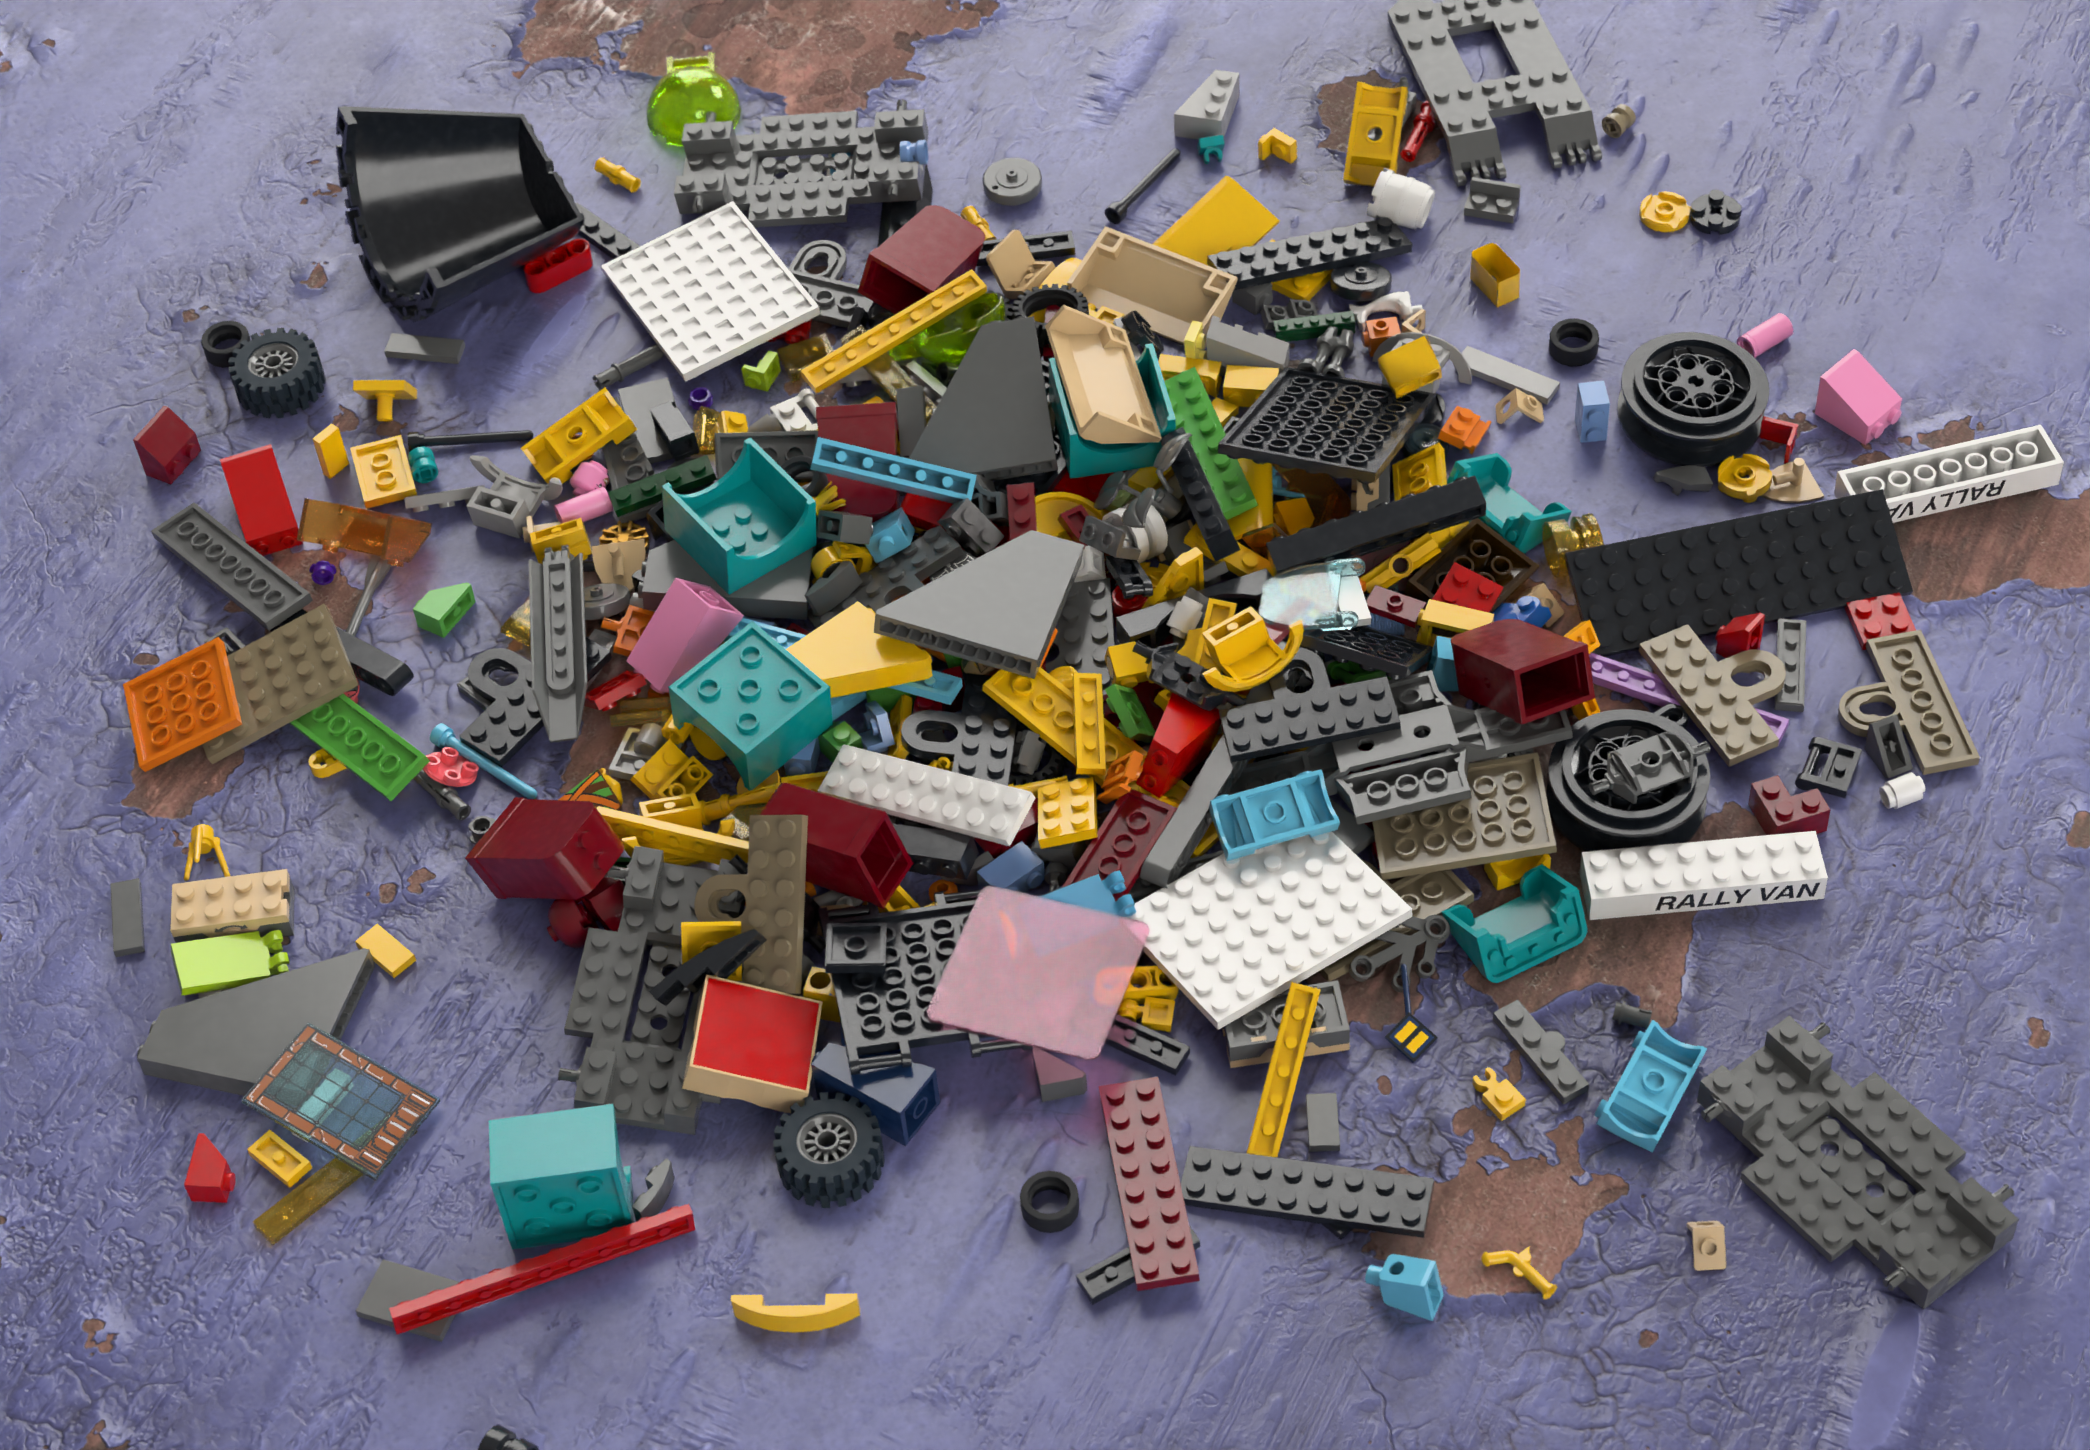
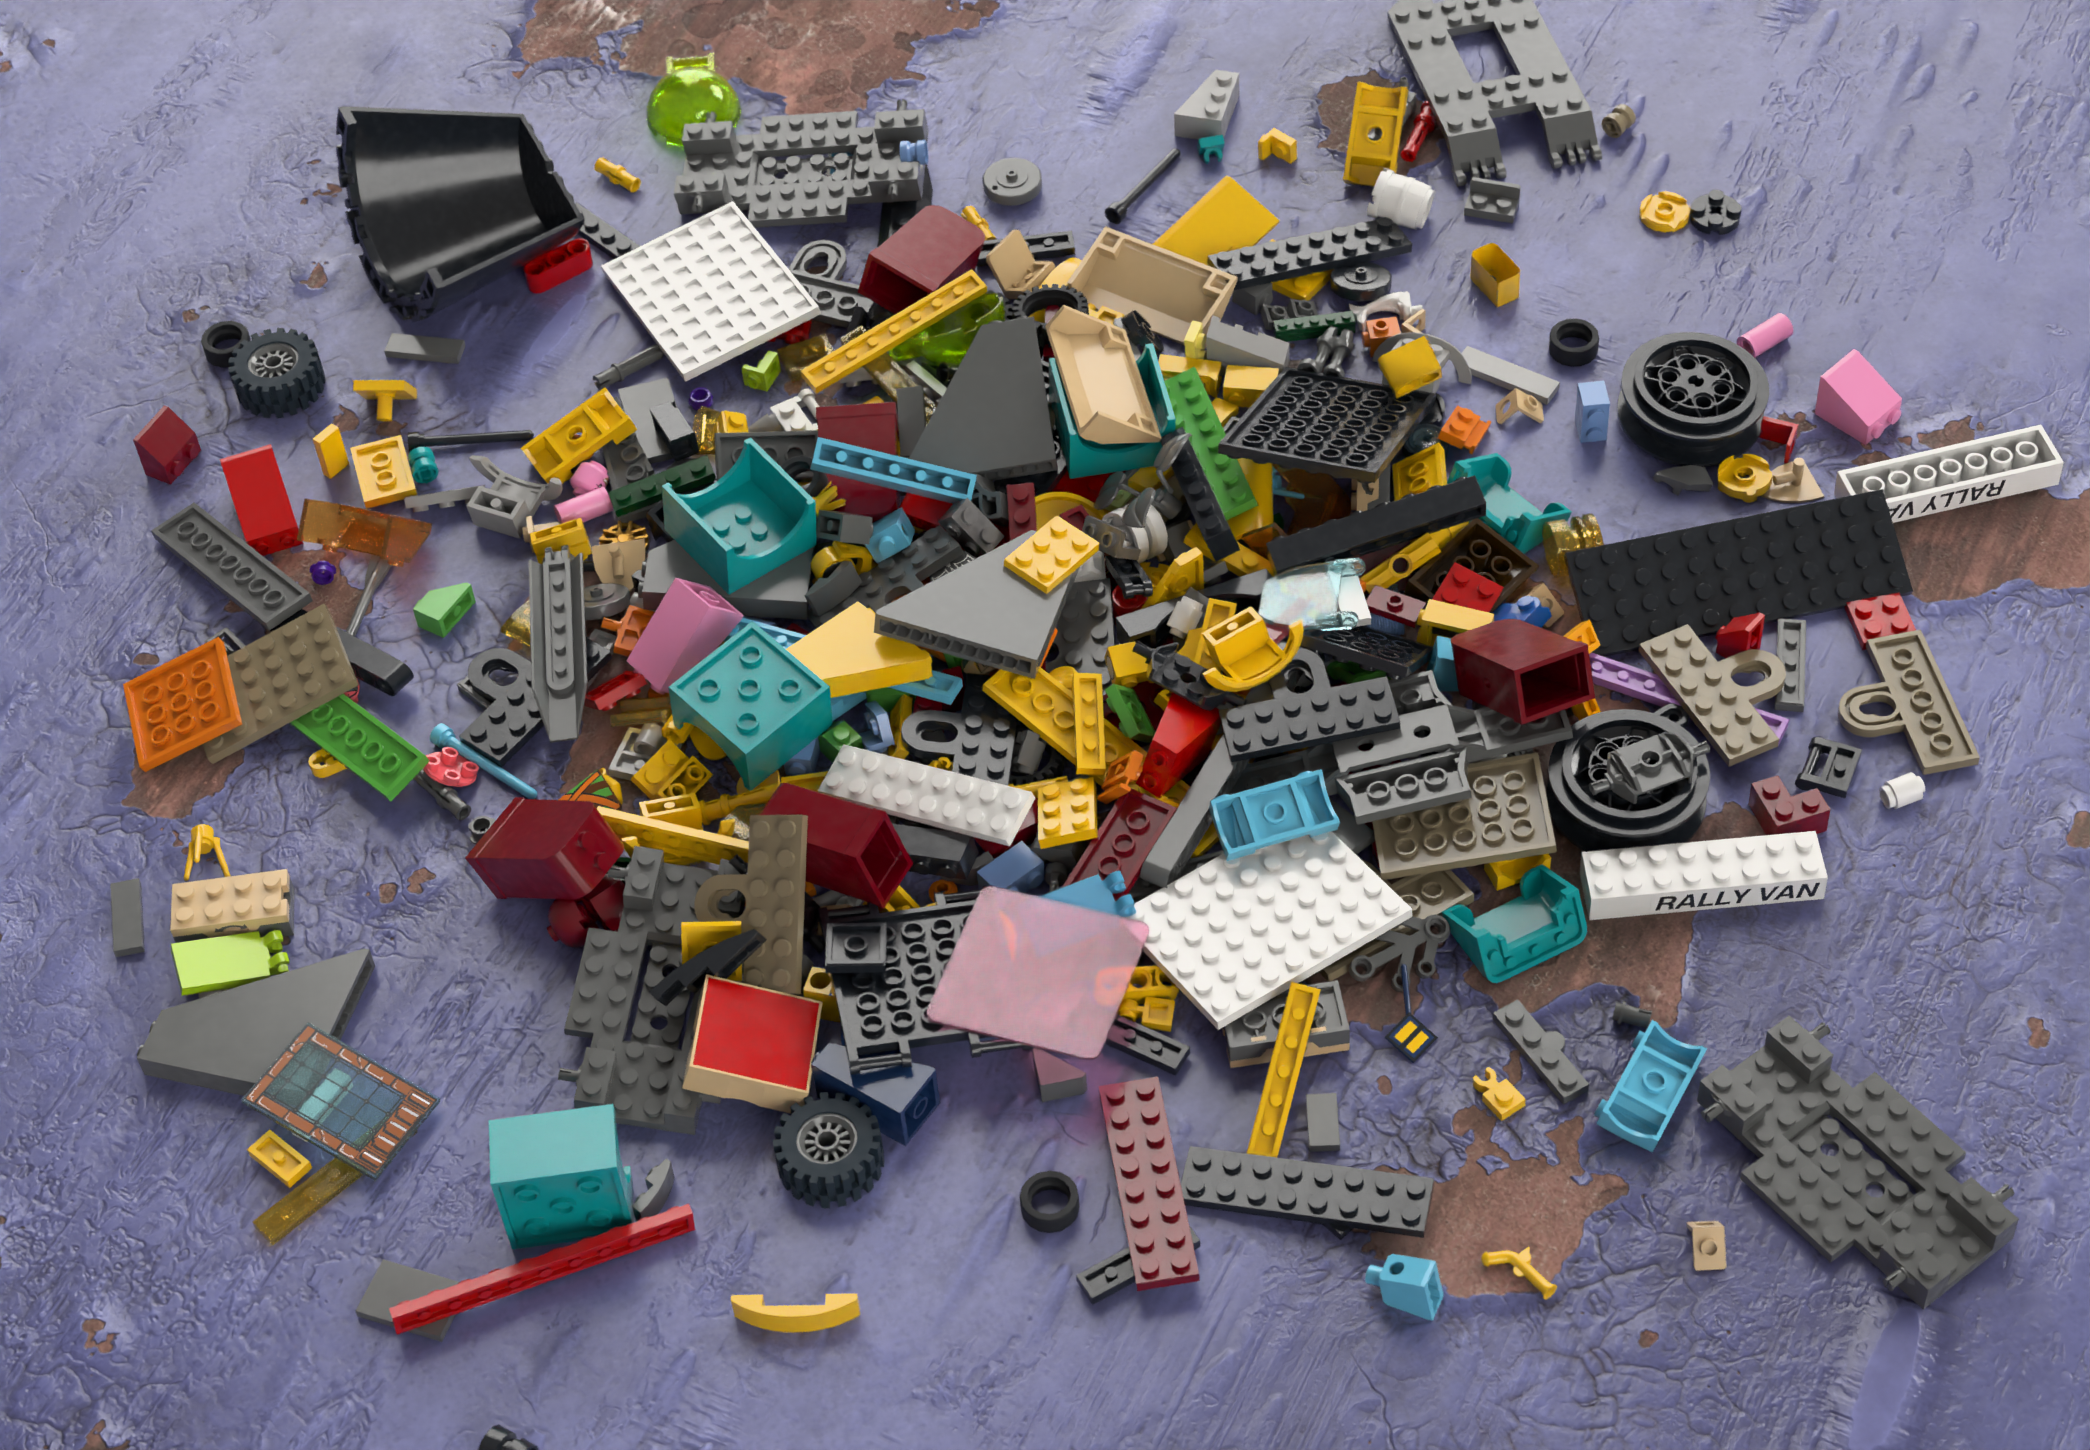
red slope [184,1133,236,1203] -> none
yellow tile [355,924,416,978] -> none
light orange slope [1273,497,1315,537] -> none
dark grey slope [1865,714,1913,778] -> none
none -> yellow plate [1004,516,1100,594]

